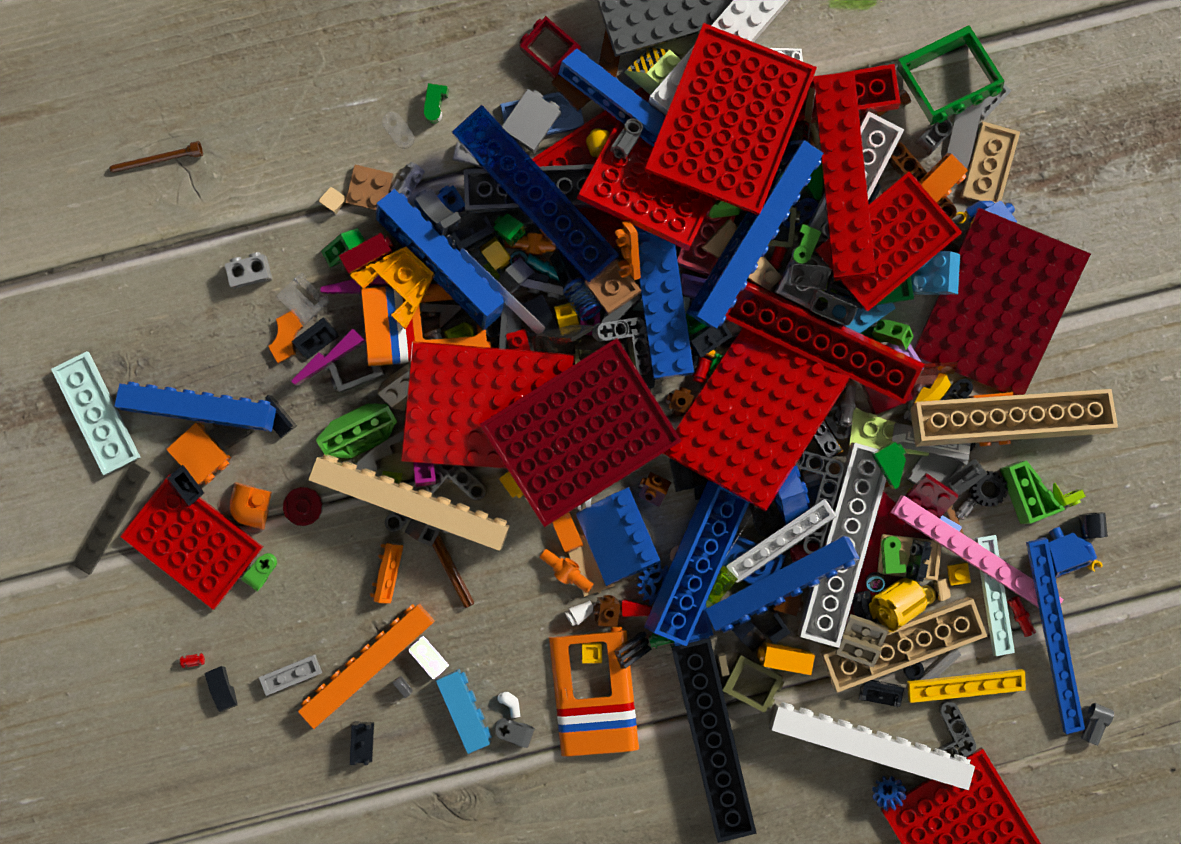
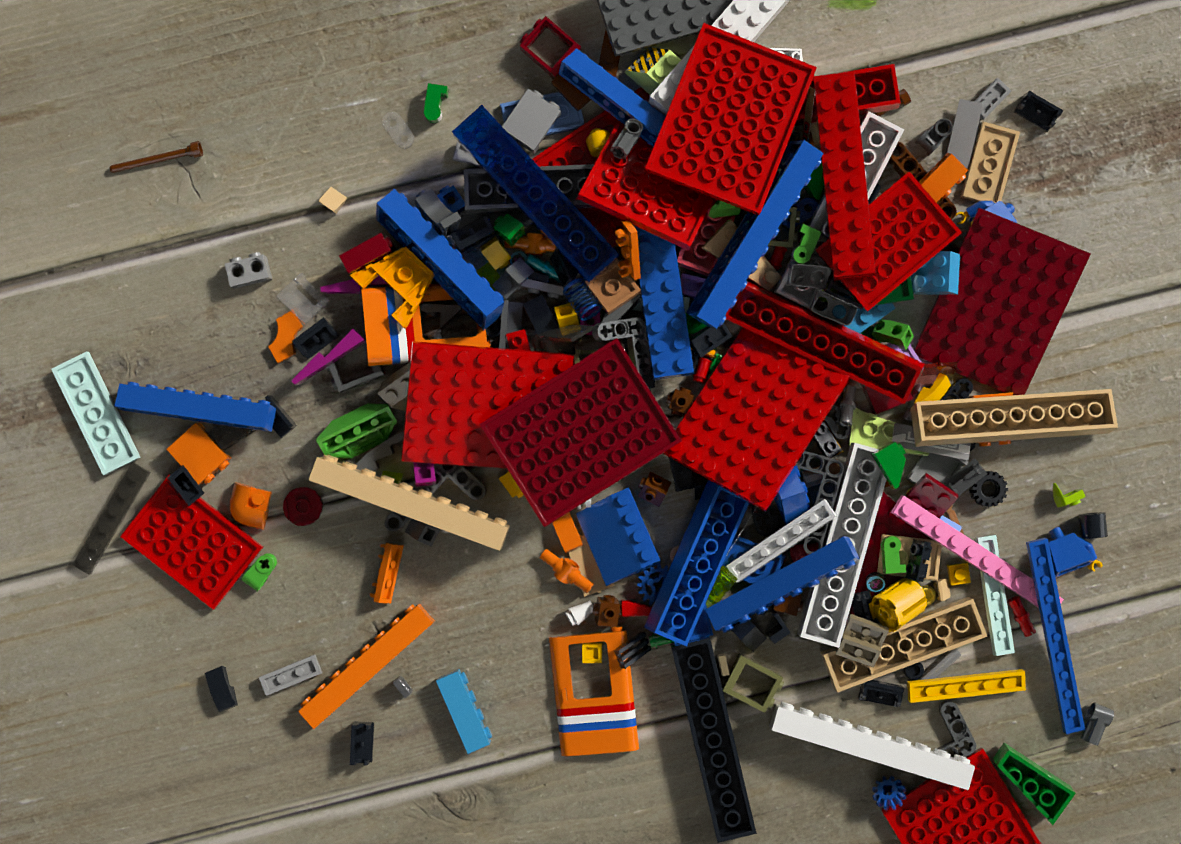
red piece [180,653,205,668] -> none
green slope [321,228,365,268] -> none
medium nougat plate [345,164,394,211] -> none
light grey hinge [390,162,425,199] -> none
slope [408,635,449,680] -> none
reddish brown axle [432,535,474,608] -> none
lime plate [444,322,474,338] -> none
white sticker [460,248,545,336] -> none
dark grey piece [495,718,535,748] -> none
white arm [498,692,520,718] -> none
light orange window [757,642,815,675] -> none
green window [897,25,1005,125] -> none
light grey piece [955,497,977,520] -> none
bright green wedge [1000,461,1065,524] -> none
none -> green wedge [993,743,1076,825]
none -> black hinge [1014,91,1064,132]

